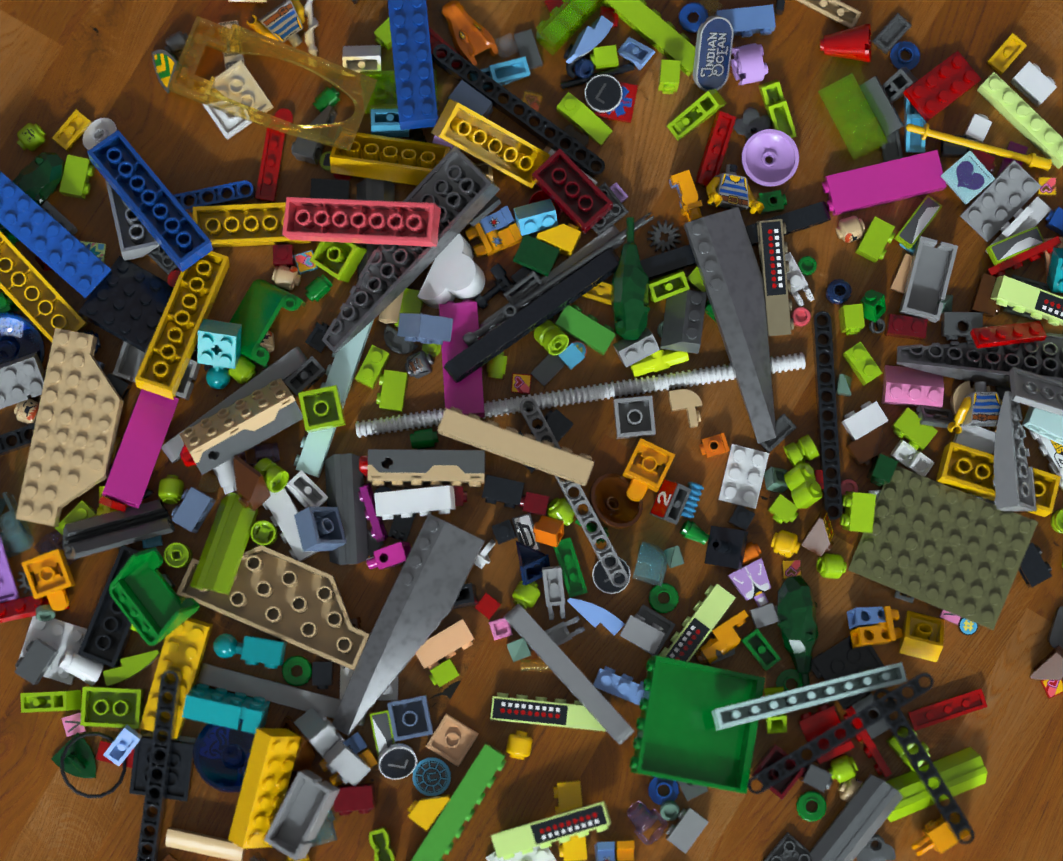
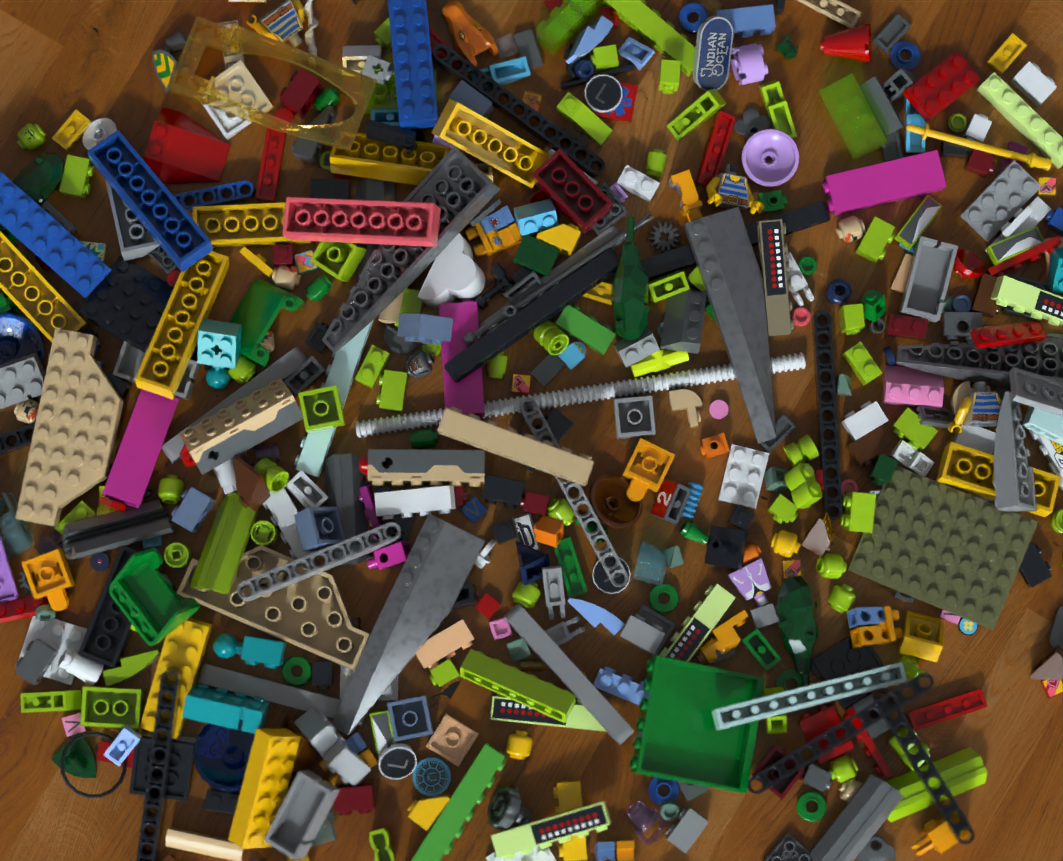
clear light blue tile [940,151,995,205] -> none
none -> dark blue tile [90,552,111,571]
none -> red wedge [143,107,231,184]
none -> black piece [204,788,240,814]
none -> light grey beam [237,522,401,601]
none -> yellow plate [240,246,274,279]
none -> dark red brick [280,68,323,120]
none -> light grey brick [362,55,393,85]
none -> black hinge [366,119,417,152]
none -> lime brick [460,649,576,723]
none -> blue tile [461,497,487,523]
none -> dark grey piece [487,786,533,830]
none -> white brick [617,165,660,204]
none -> lime brick [645,149,667,178]
none -> bright pink tile [709,400,729,419]
none -> dark green brick [774,35,799,60]
none -> lime head [828,583,856,613]
none -> dark blue tile [883,346,896,366]
none -> clear neon green head [897,654,925,681]
none -> lime plate [948,113,967,133]
none -> medium blue tile [952,295,972,312]
none -> red piece [954,248,985,279]

